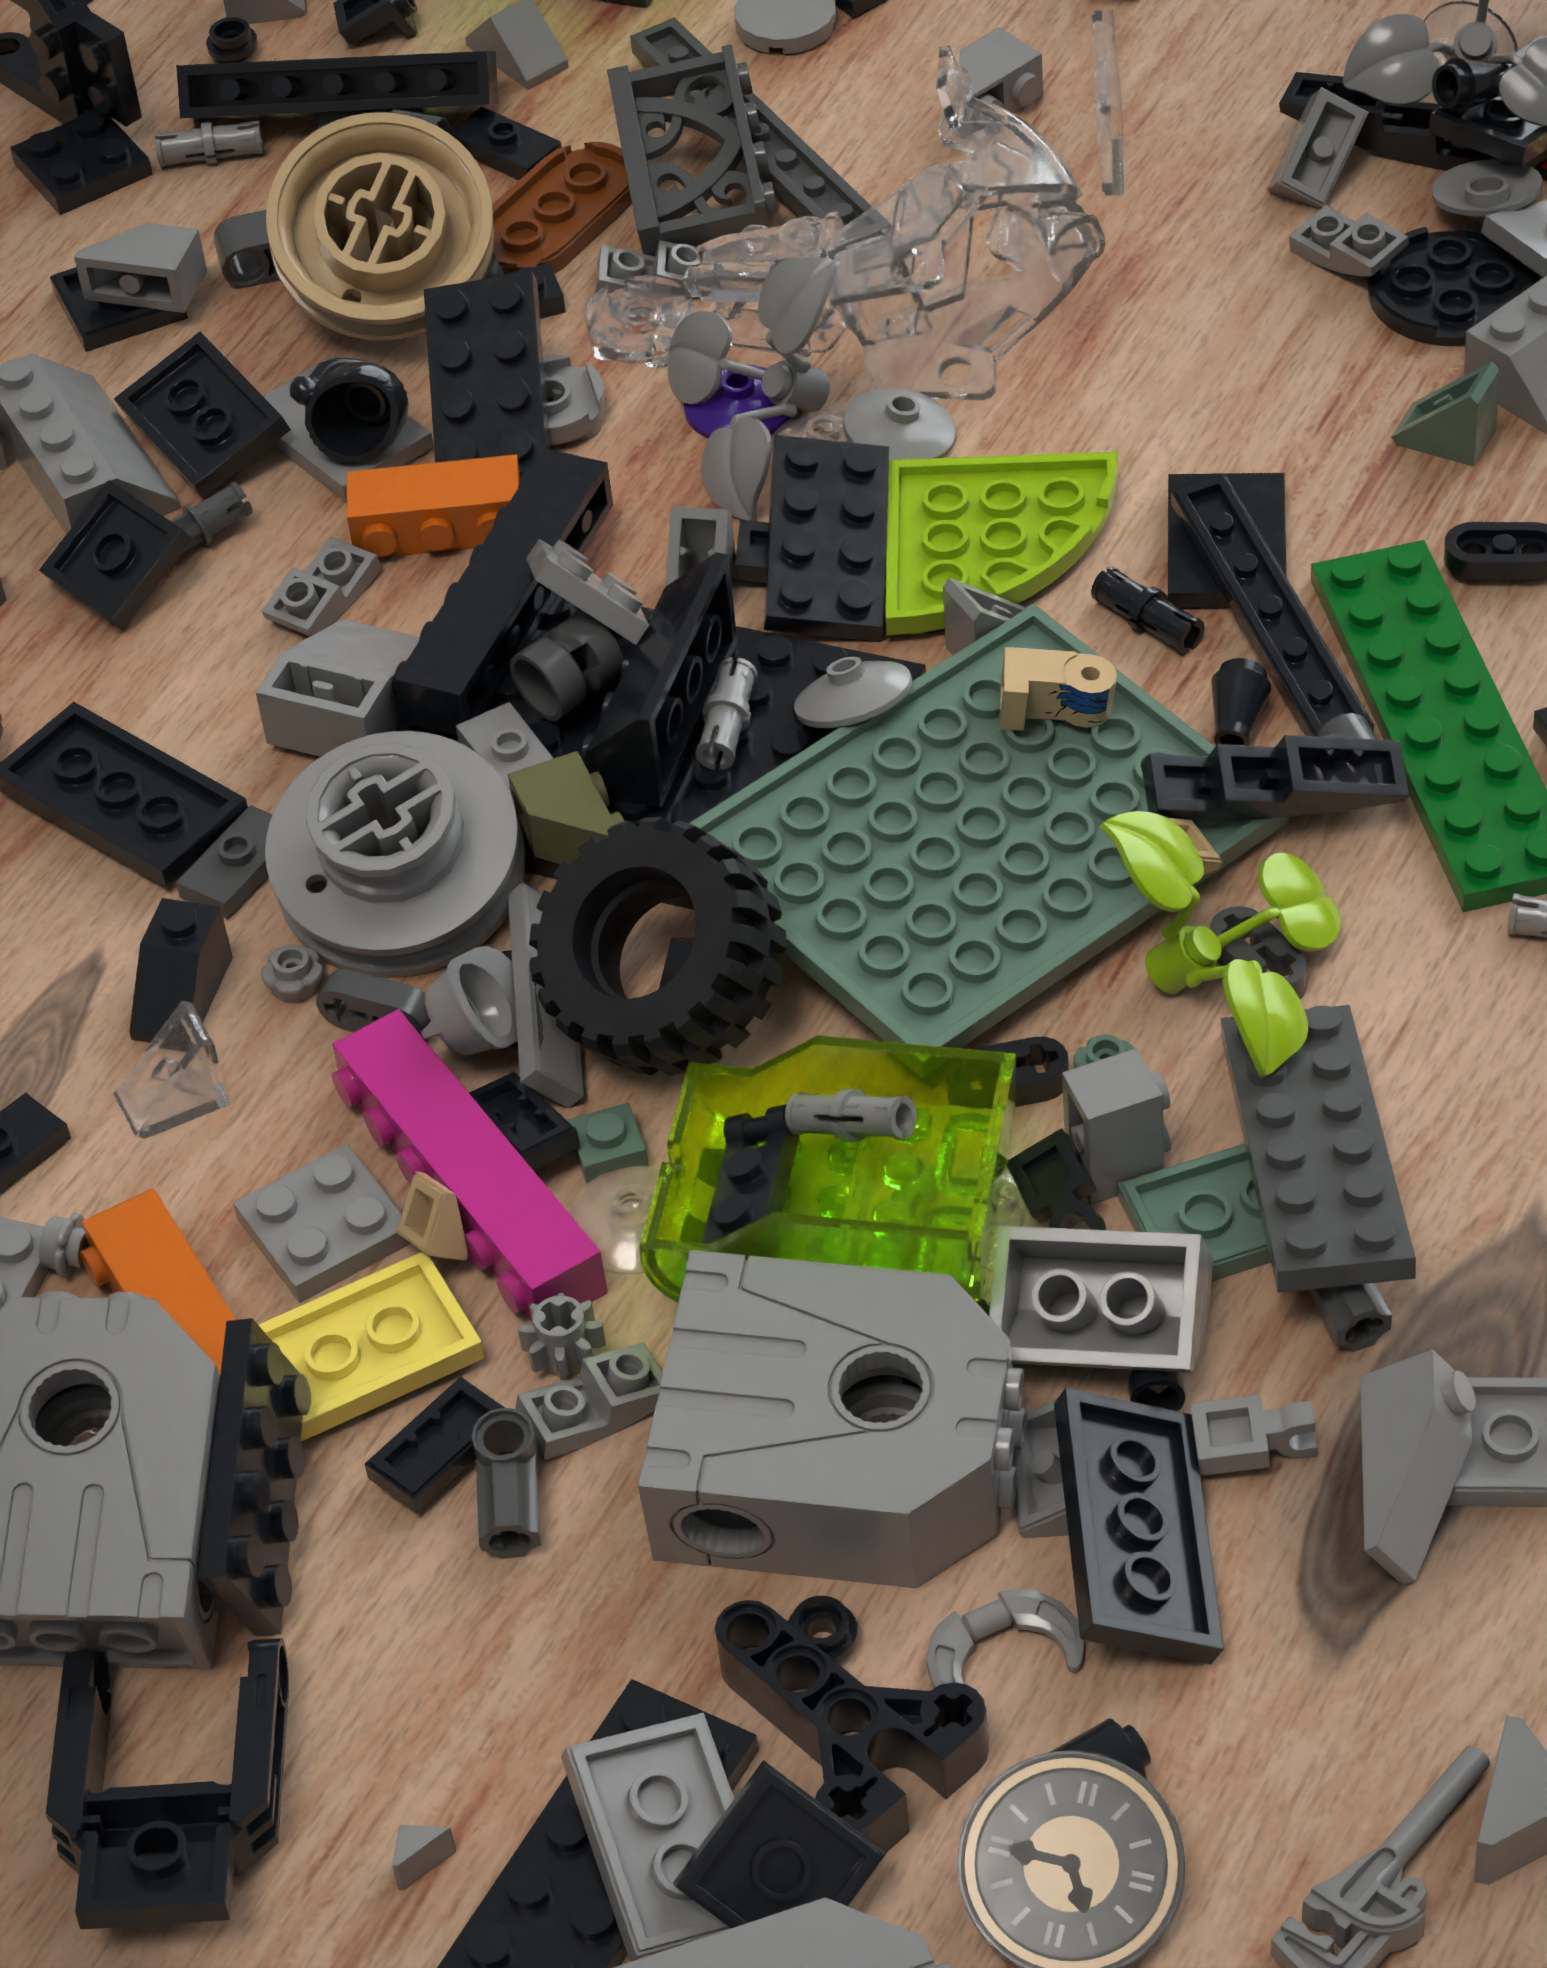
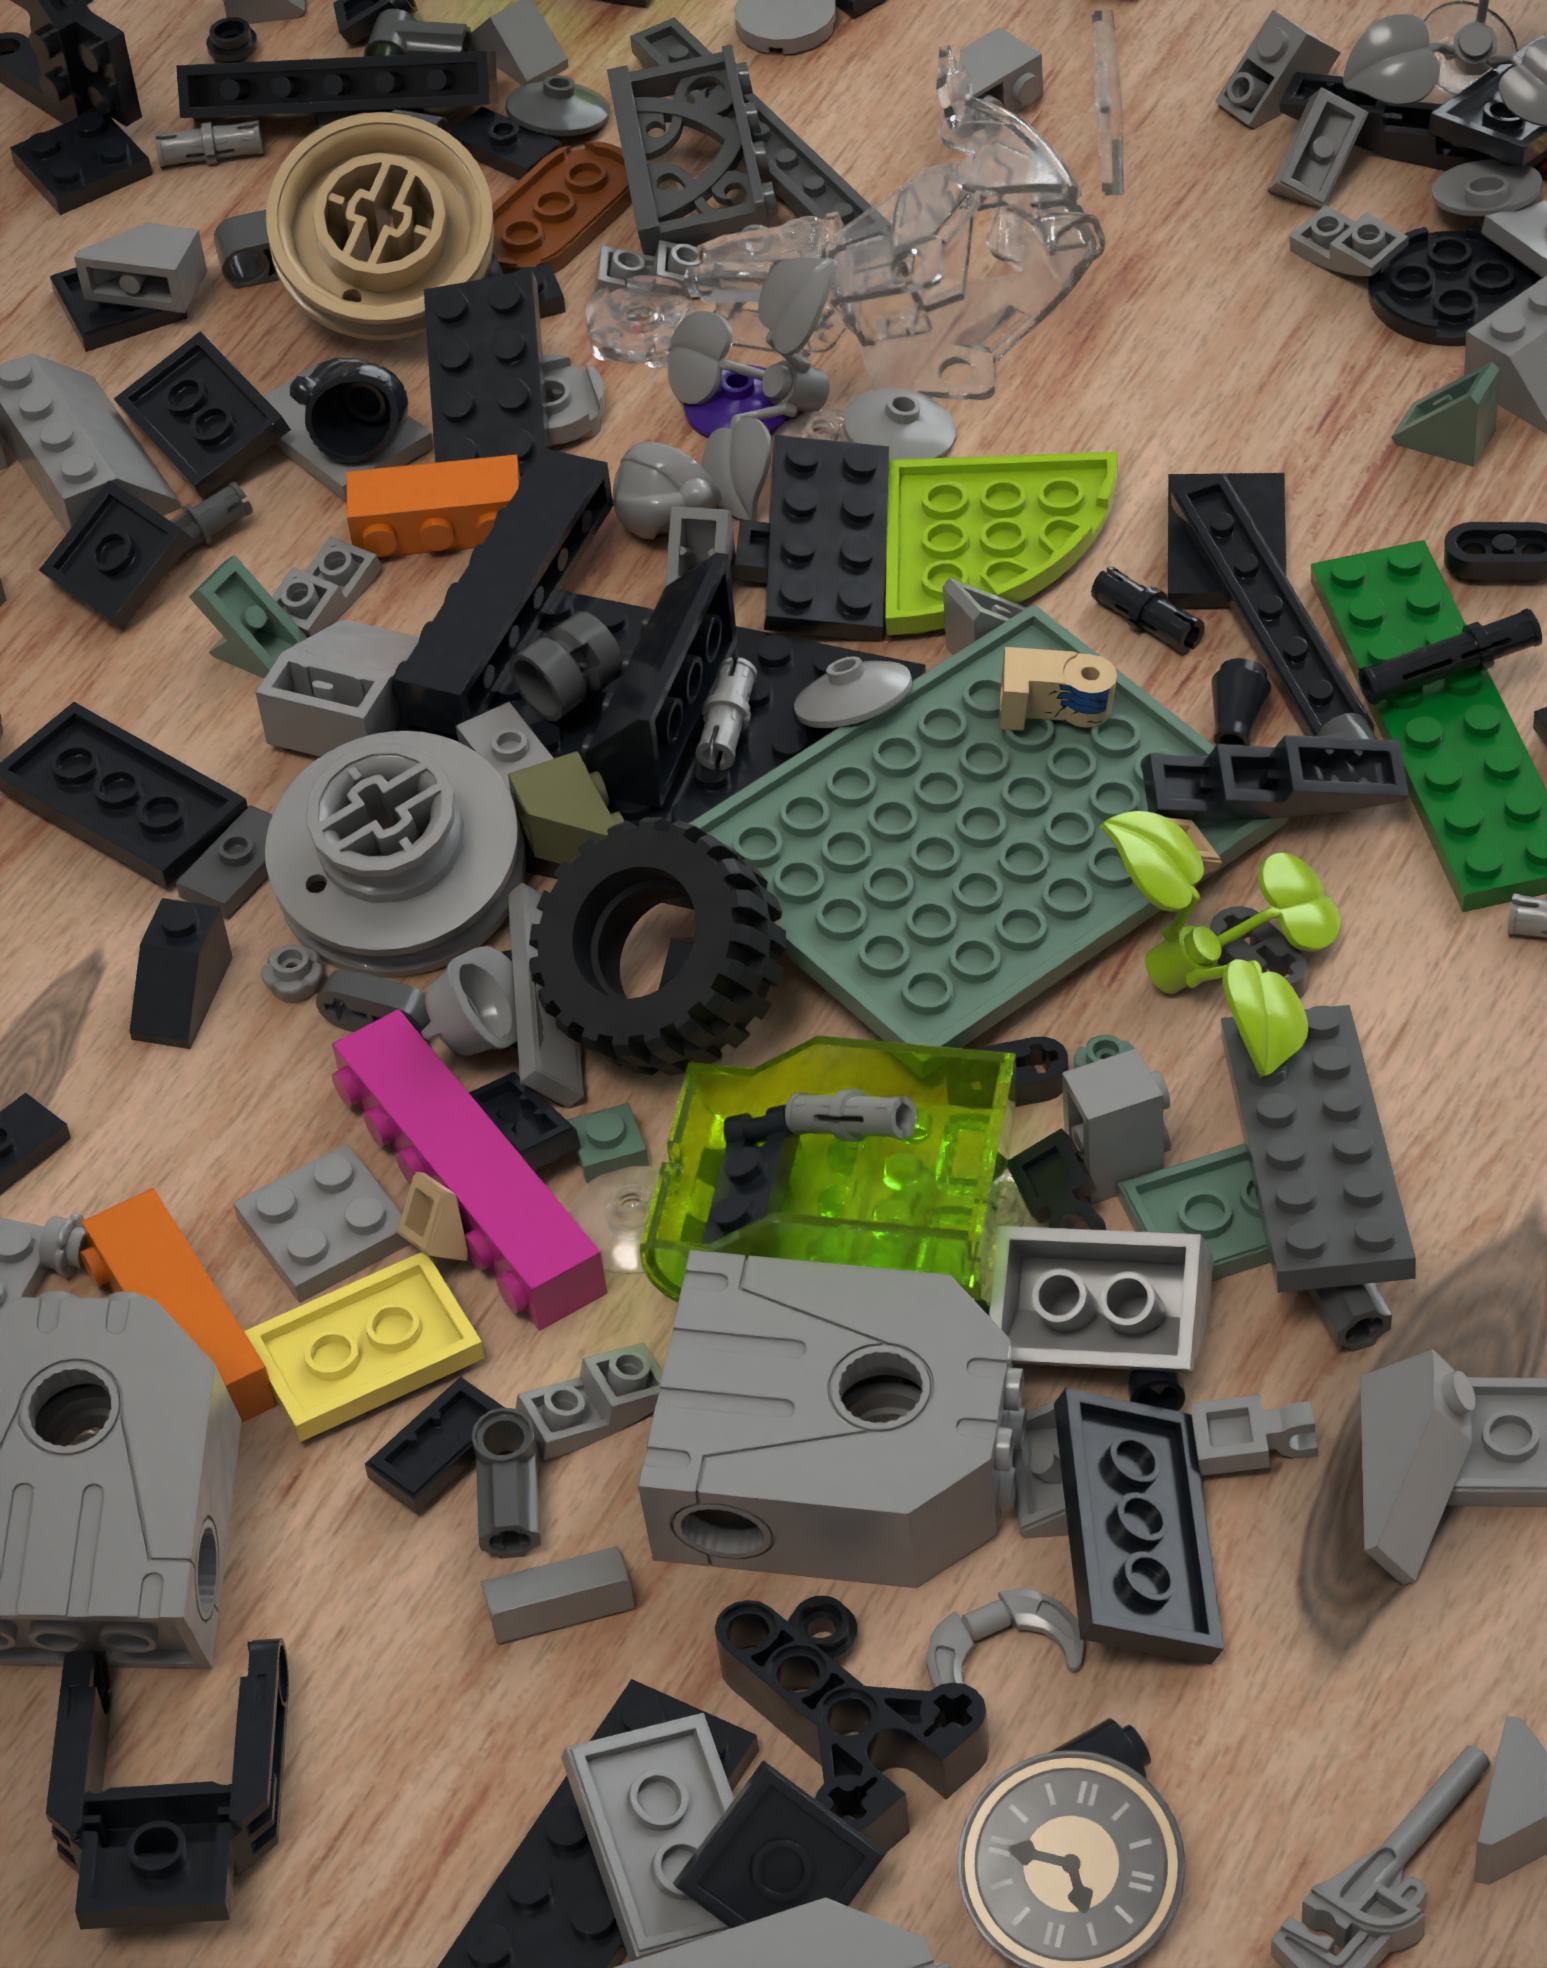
clear slope [113,1001,230,1139] -> none
black plate [198,1318,311,1636] -> none
light grey piece [392,1825,456,1890] -> none
light grey gear [518,1293,606,1380] -> none
light grey plate [526,539,649,645] -> none
black cone [1432,58,1511,113] -> none
none -> sand green slope [189,555,308,679]
none -> dark grey piece [364,9,472,57]
none -> light grey slope [481,1546,635,1644]
none -> dark grey dish [505,75,610,136]
none -> light grey piece [612,441,722,540]
none -> light grey slope [1215,10,1341,129]
none -> black pin [1358,608,1542,705]

